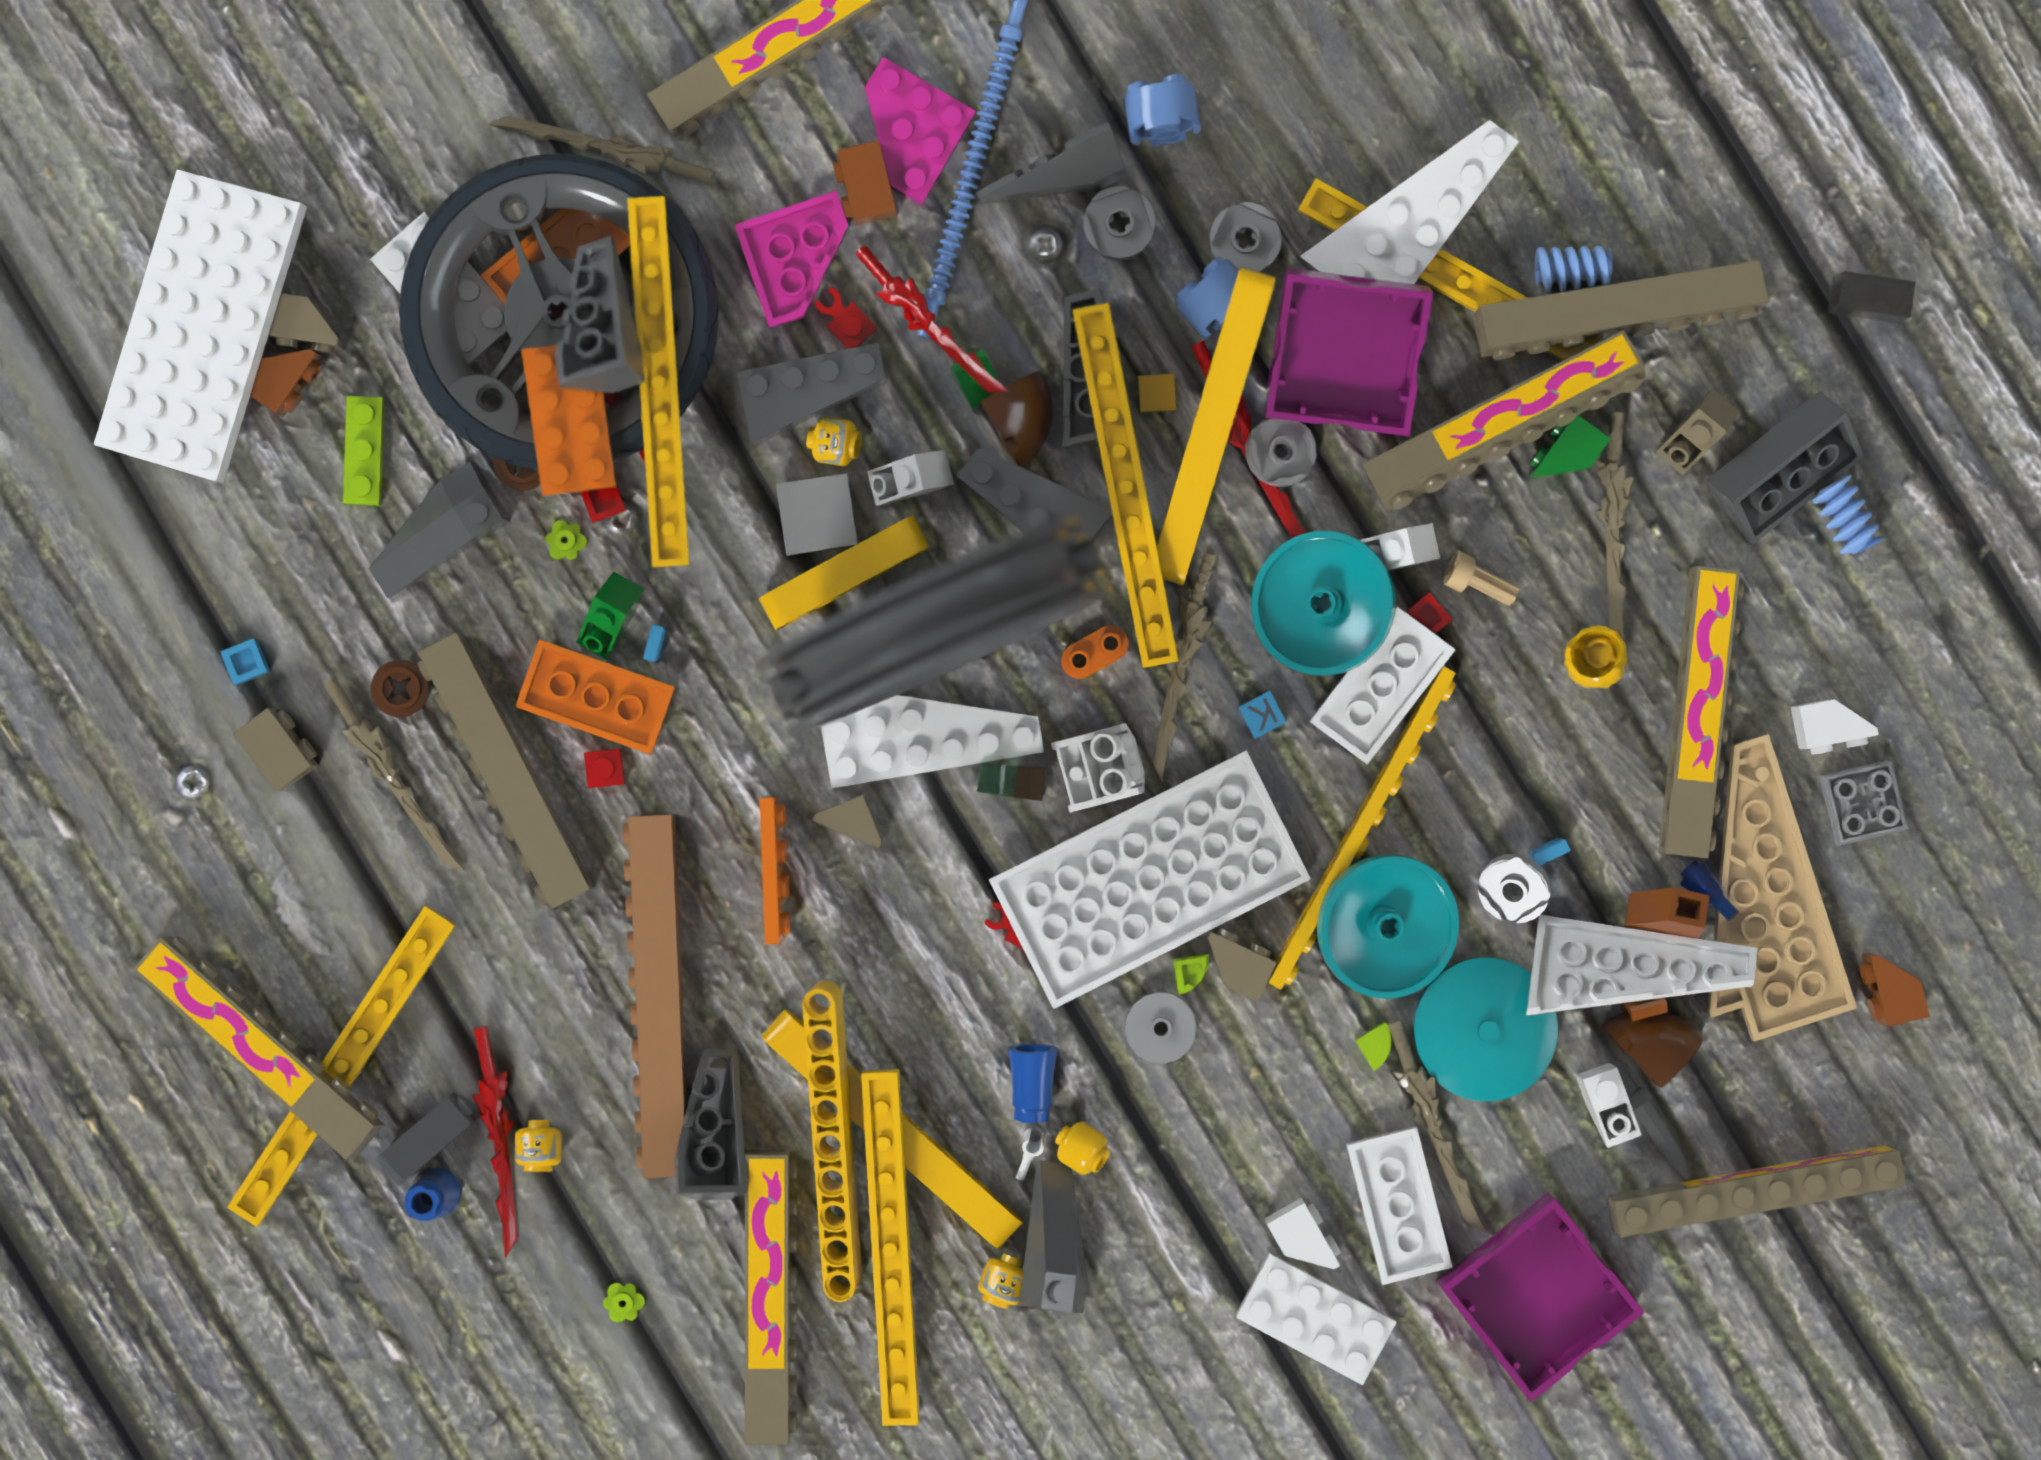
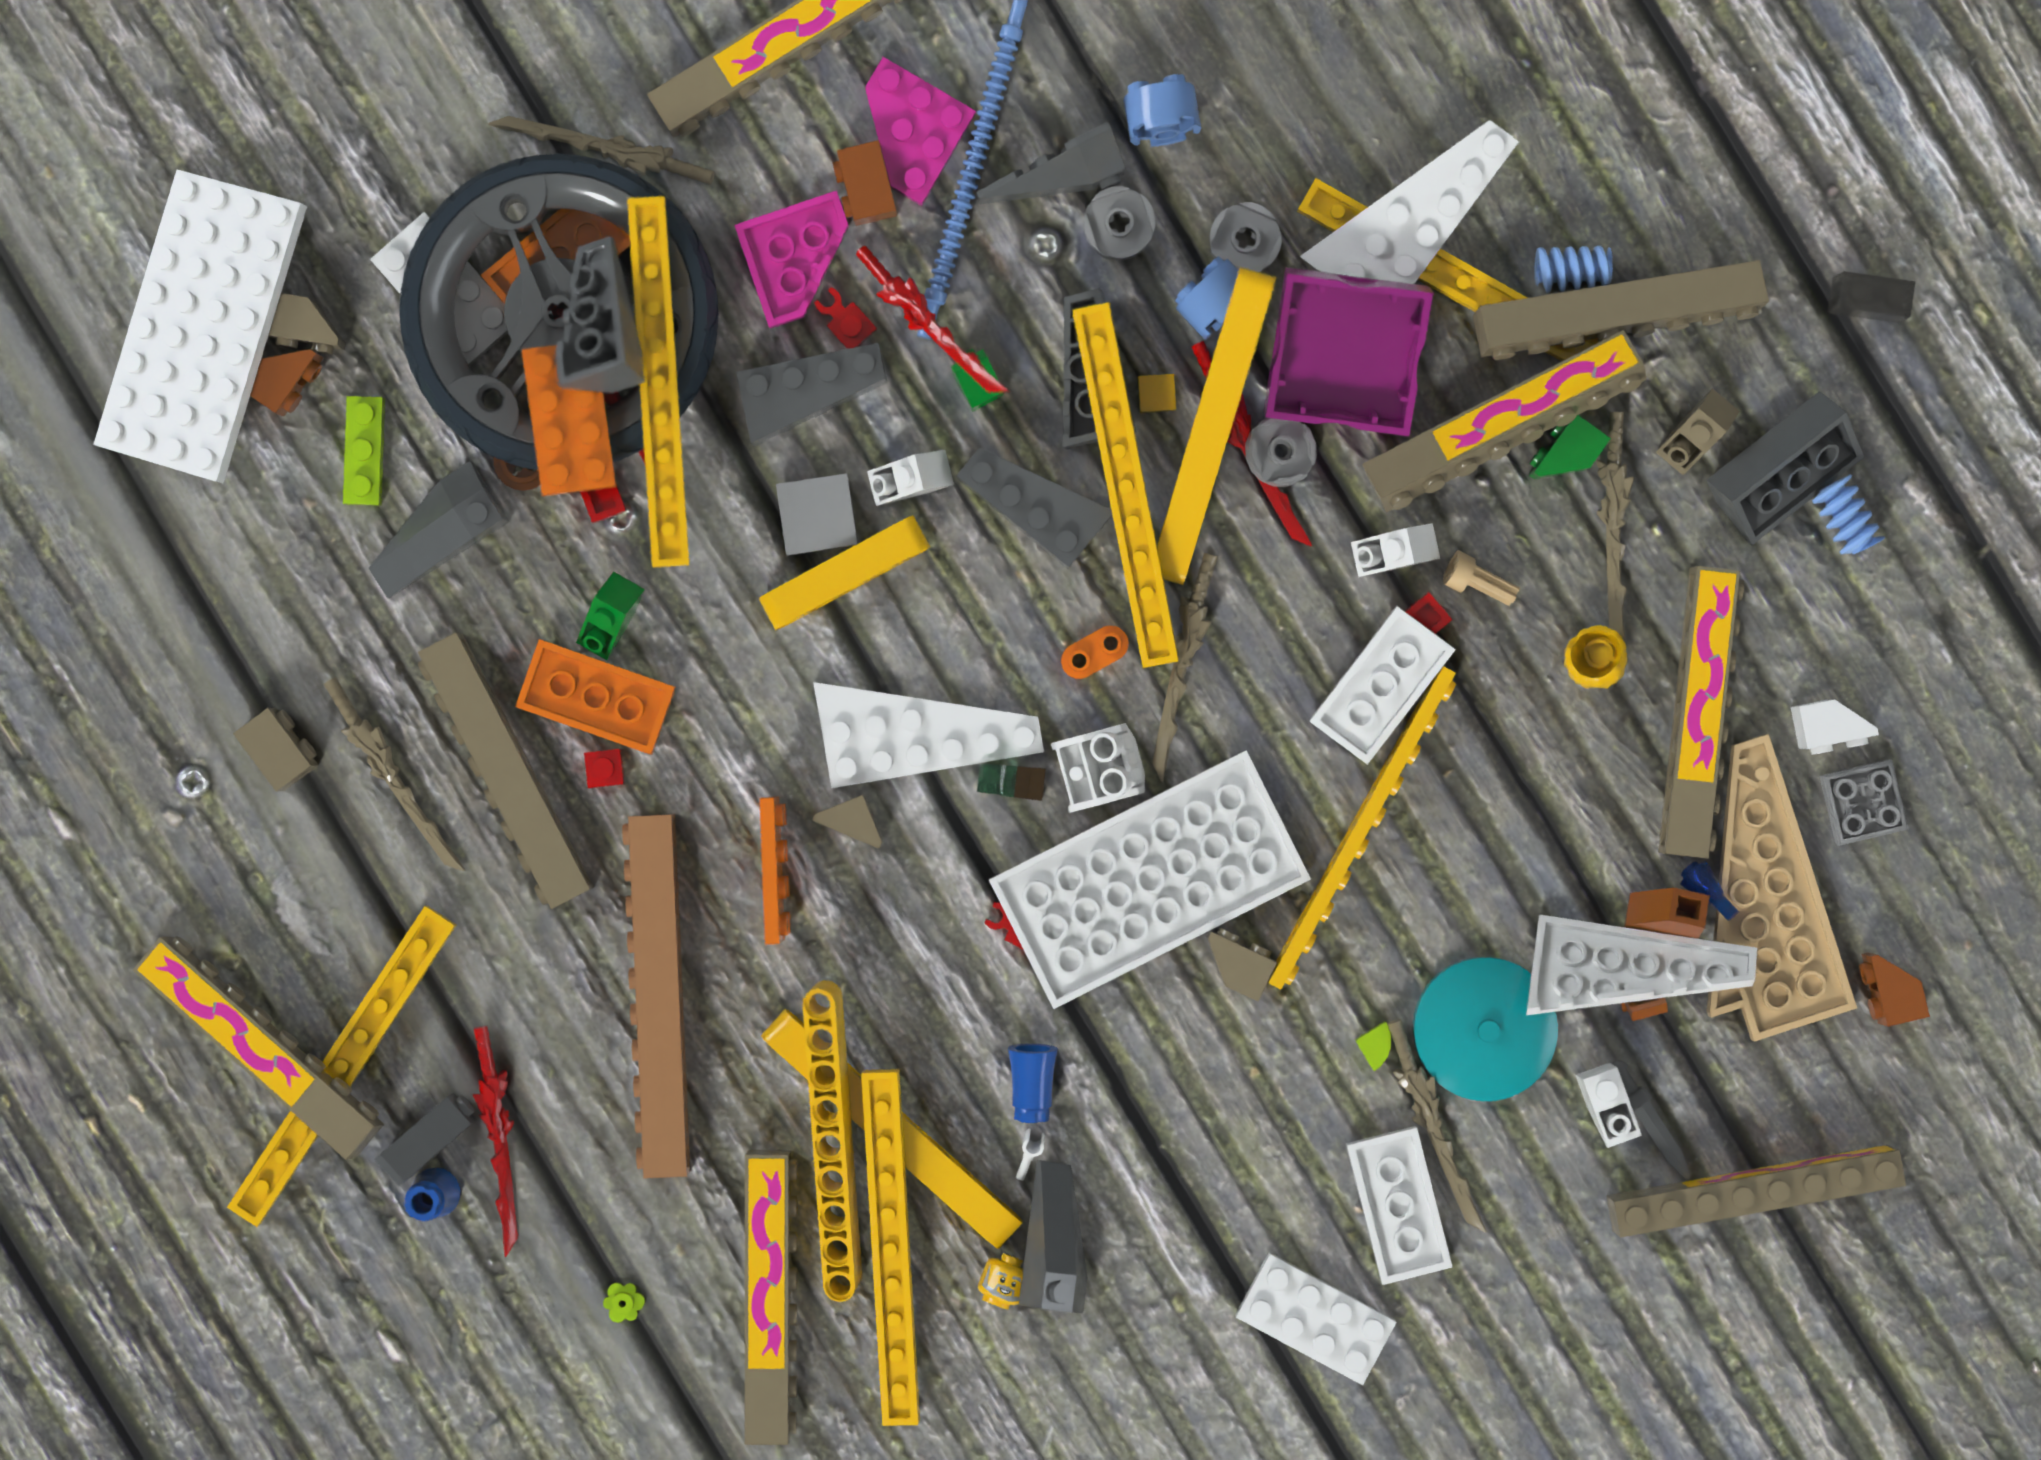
dark azure tile [220,638,270,685] -> none
reddish brown gear [371,660,429,717] -> none
yellow head [515,1120,562,1172] -> none
lime plant [545,520,587,560] -> none
dark azure tile [643,624,669,663] -> none
dark grey wedge [674,1049,747,1200] -> none
dark grey wheel [755,517,1113,737] -> none
yellow head [806,416,862,467] -> none
reddish brown brick [981,370,1053,468] -> none
yellow head [1055,1121,1111,1175] -> none
light grey plate [1124,991,1197,1064] -> none
lime tile [1173,953,1209,995] -> none
dark azure tile [1237,691,1286,739] -> none
teal dish [1251,531,1396,676] -> none
white slope [1264,1198,1341,1269] -> none
teal dish [1317,854,1459,999] -> none
magenta tile [1435,1193,1645,1402] -> none
tile [1478,854,1551,923] -> none
dark azure tile [1527,838,1571,866] -> none
reddish brown brick [1601,1012,1703,1088] -> none

